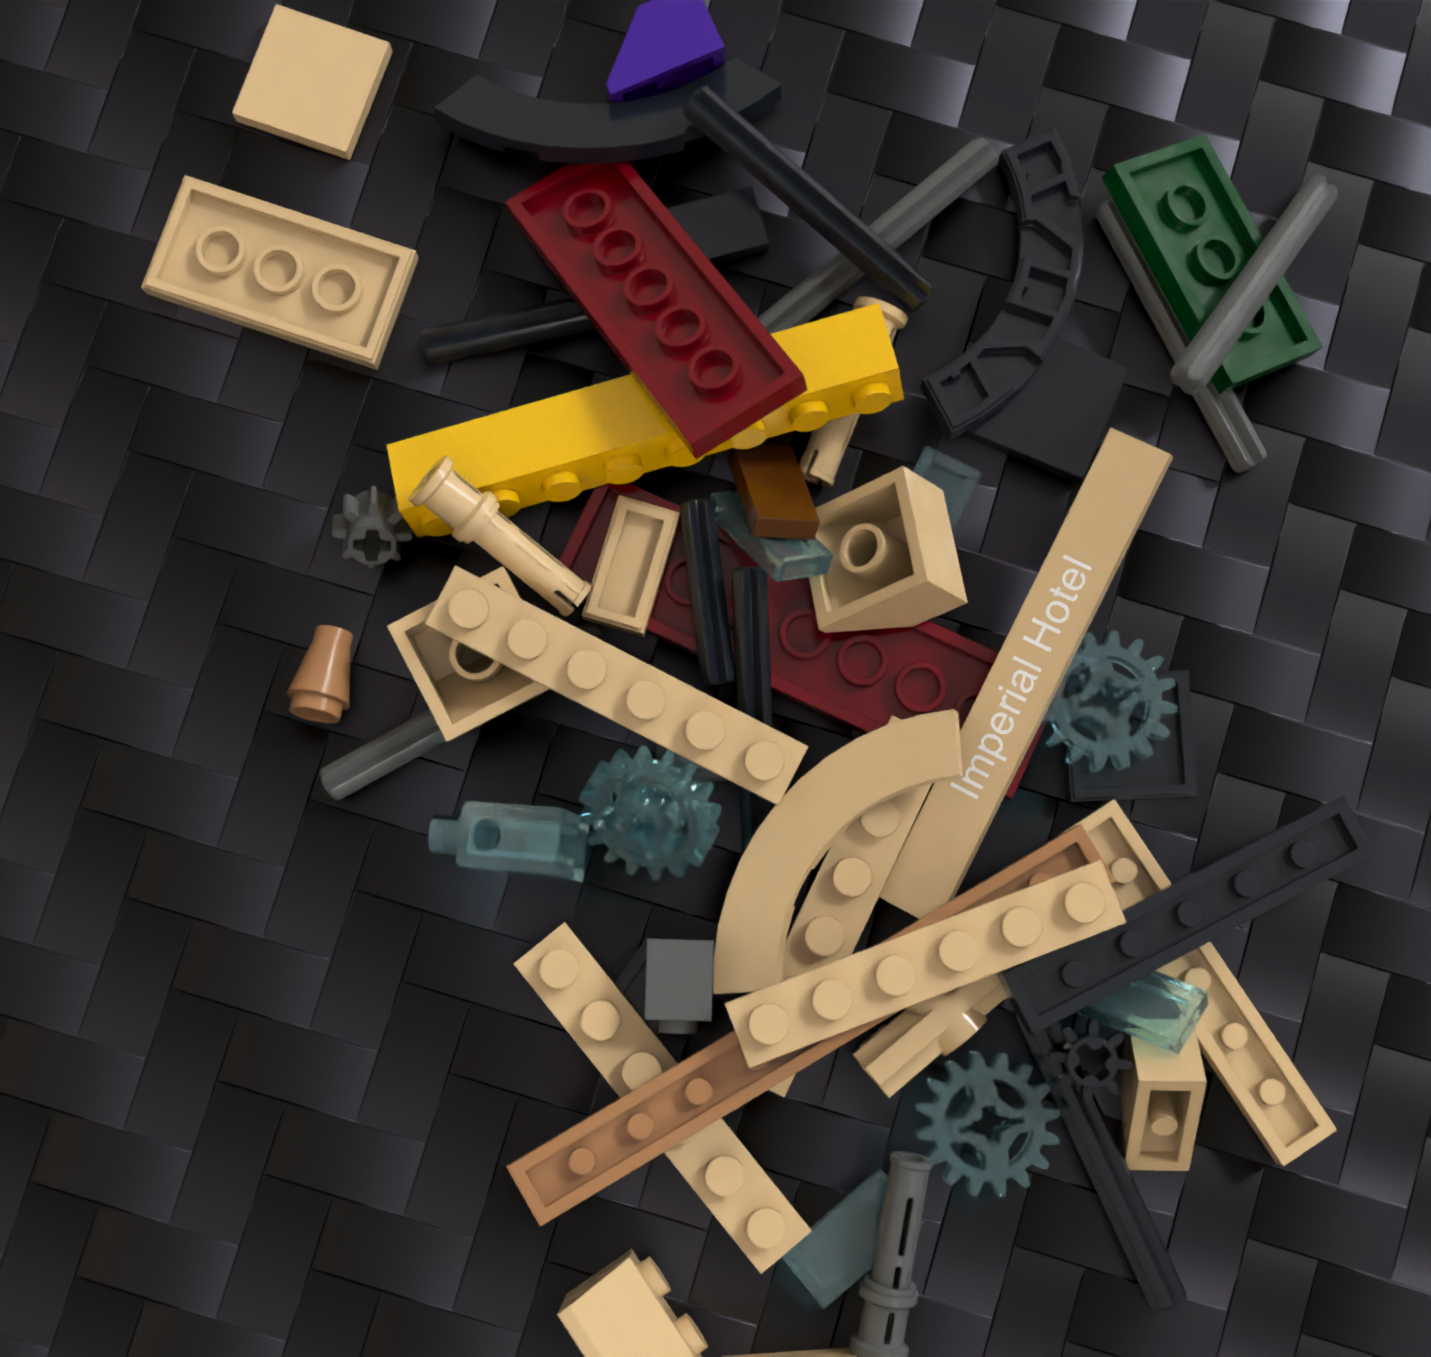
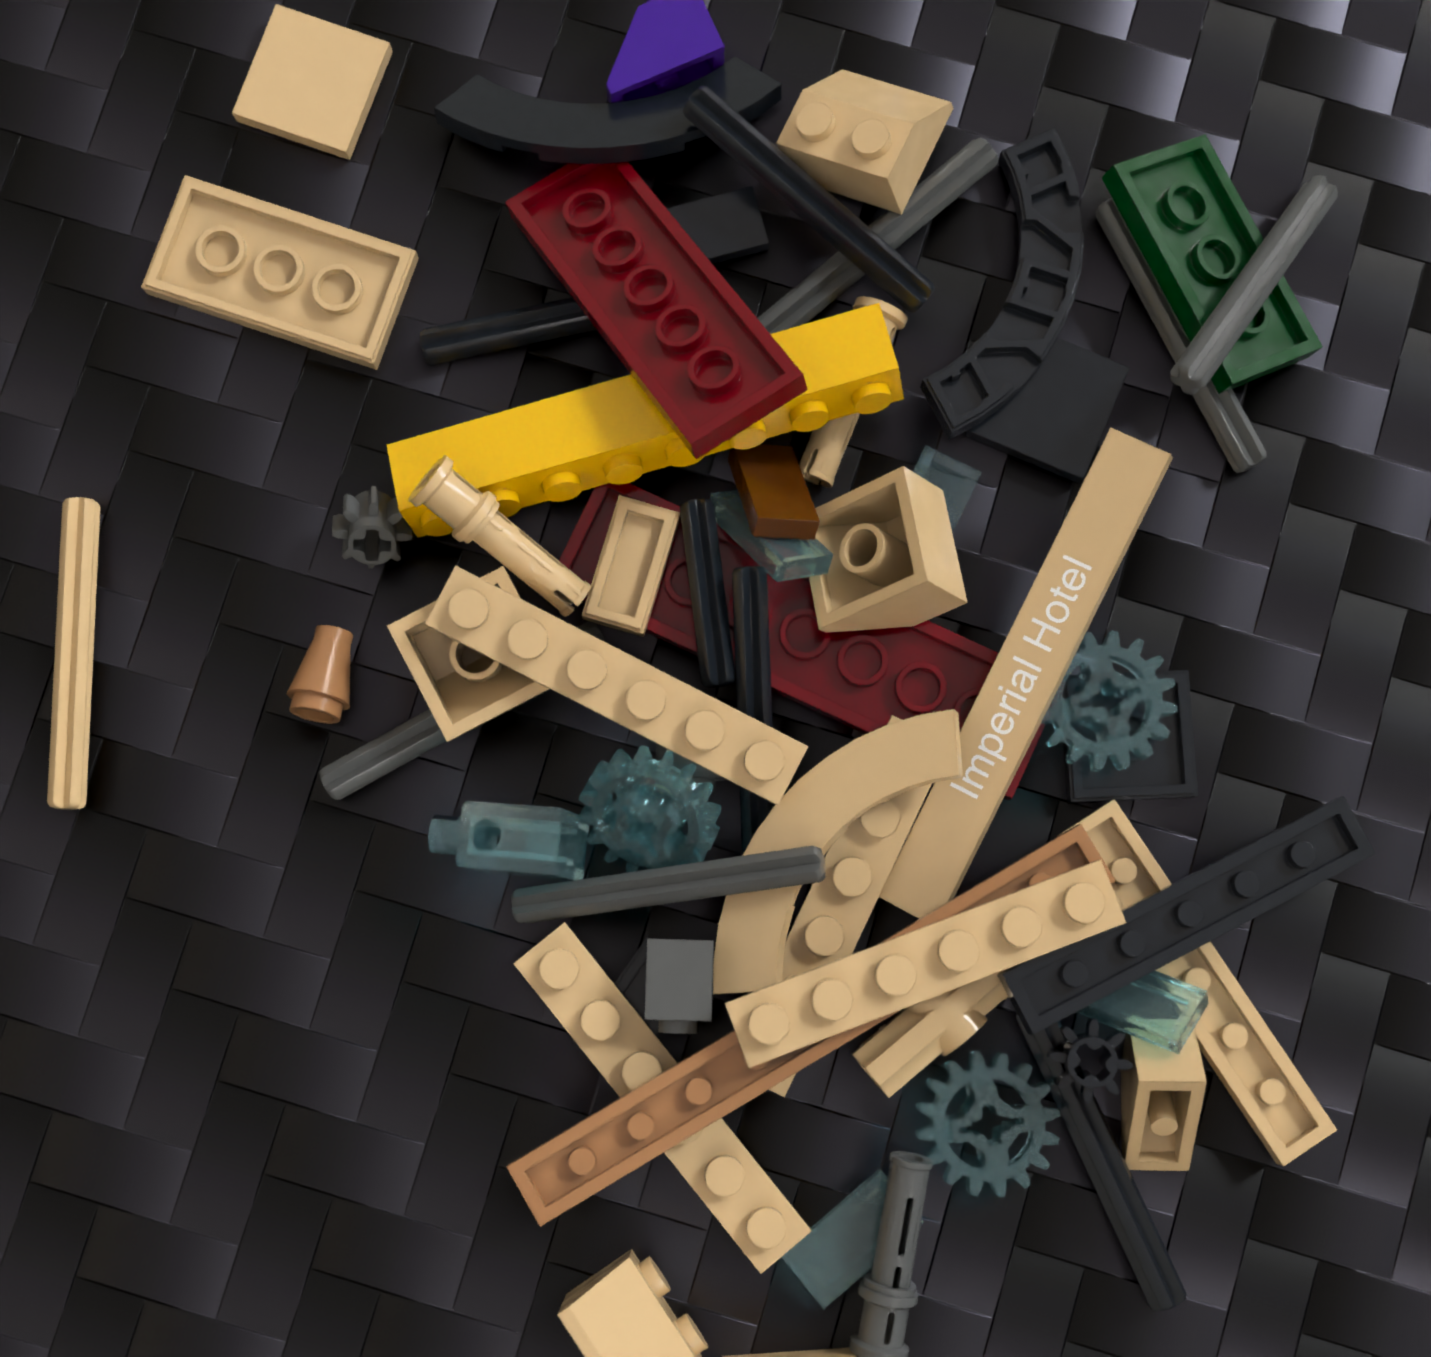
none -> tan axle [47,497,101,810]
none -> dark grey axle [511,846,826,924]
none -> tan slope [776,69,953,215]

